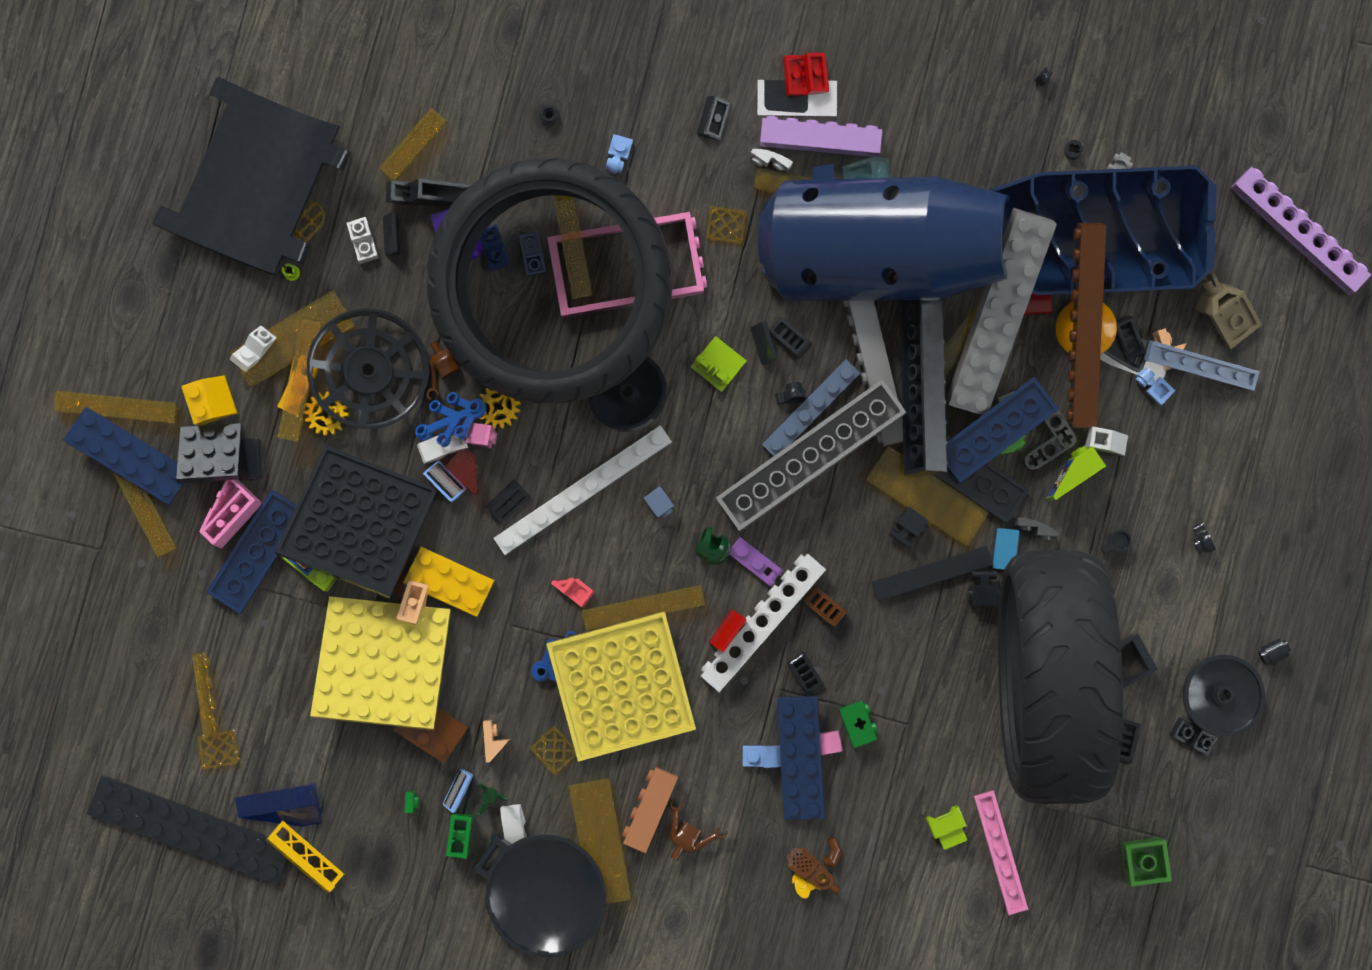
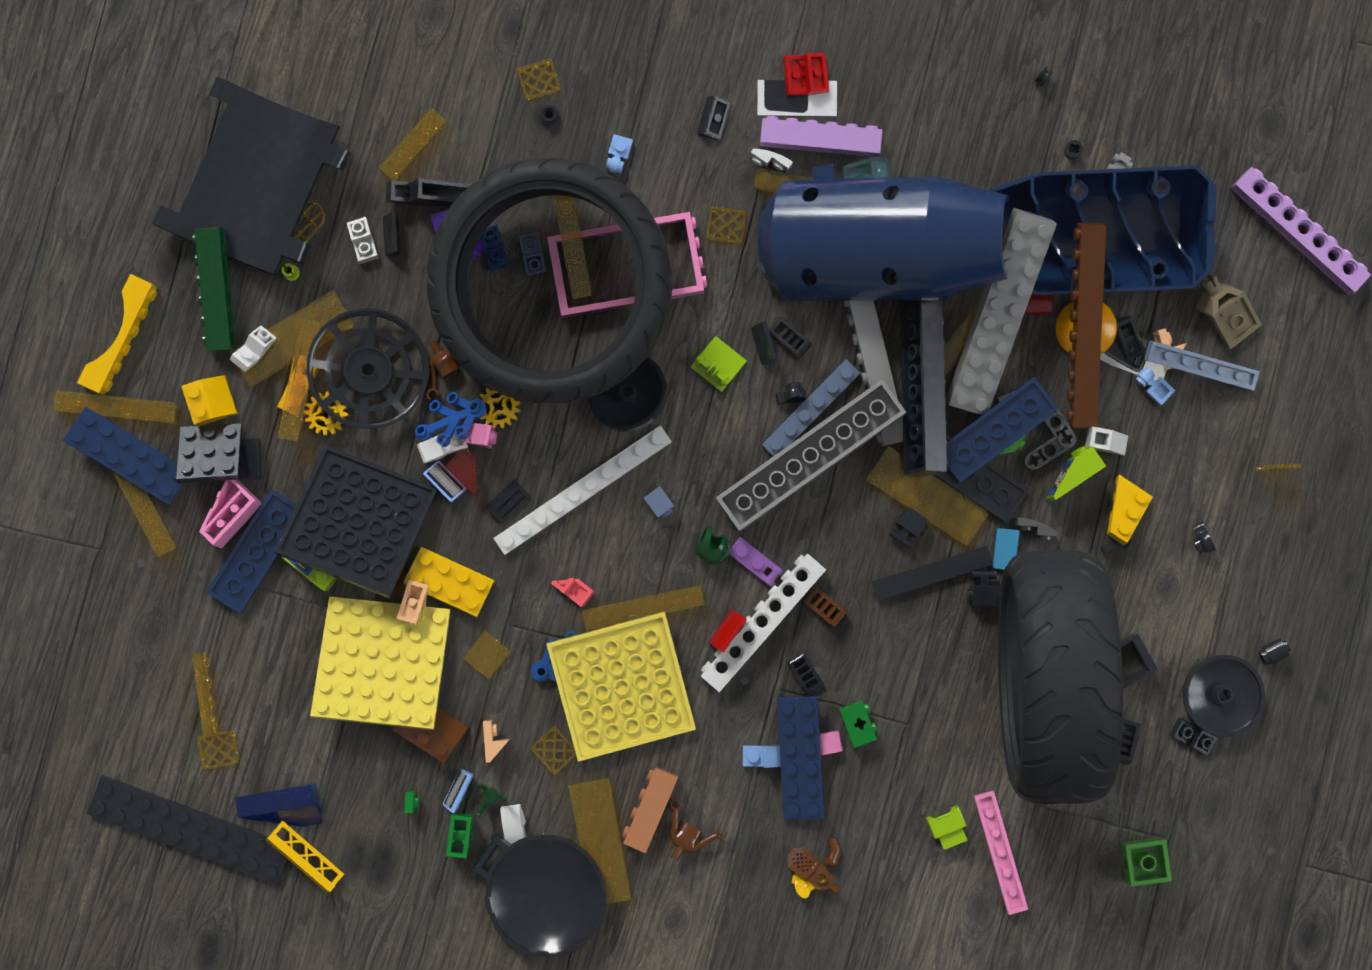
none -> yellow arch [77,274,157,395]
none -> dark green brick [193,227,236,351]
none -> clear yellow piece [463,630,511,679]
none -> clear yellow window [517,59,561,100]
none -> yellow wing [1107,475,1153,545]
none -> clear yellow piece [1256,464,1302,471]

